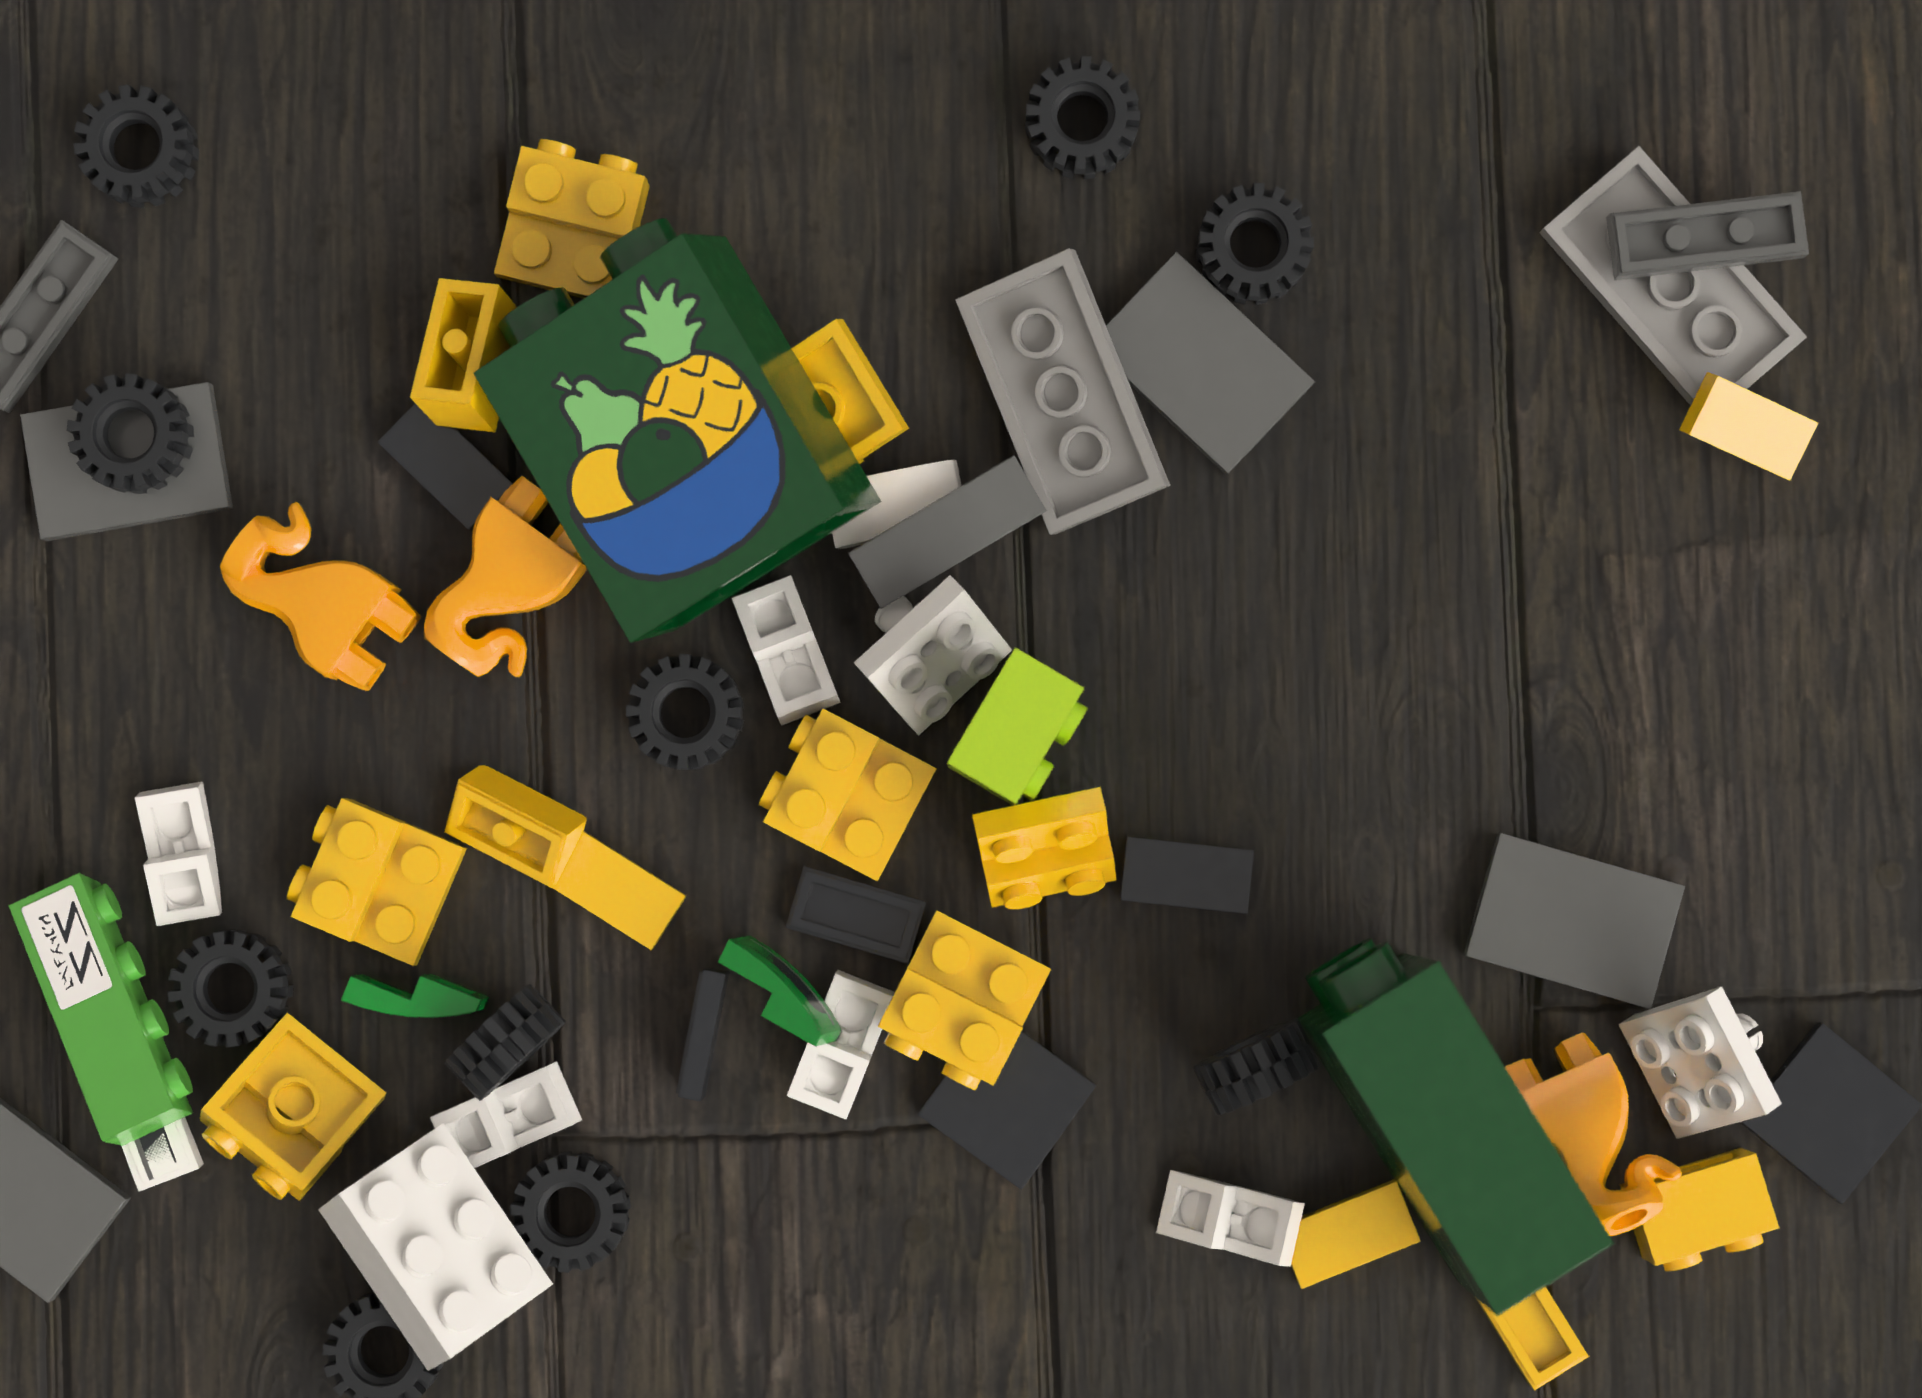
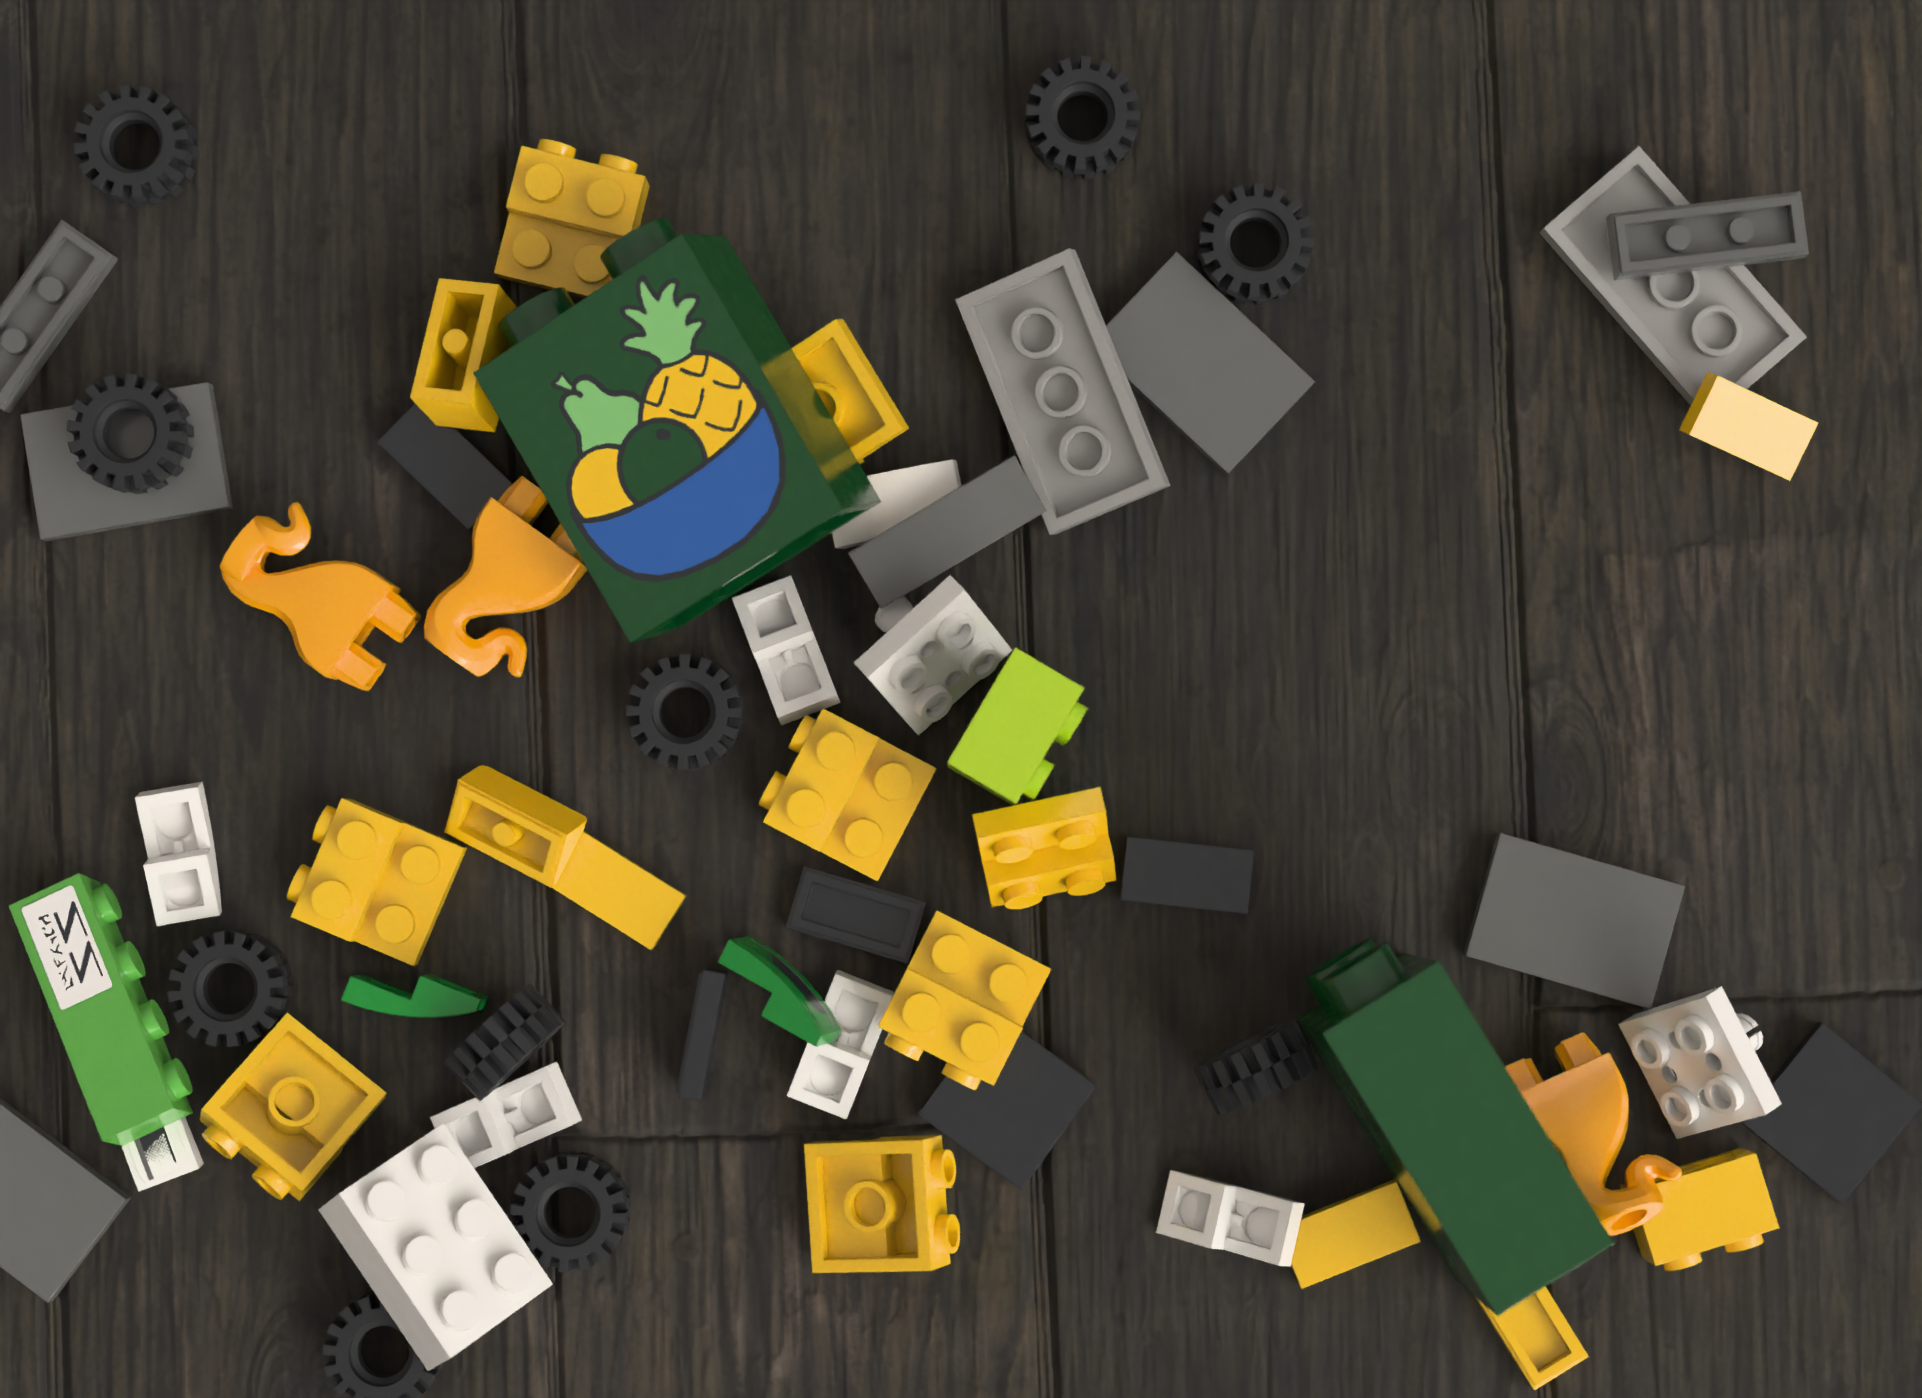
none -> yellow plate [804,1135,960,1273]

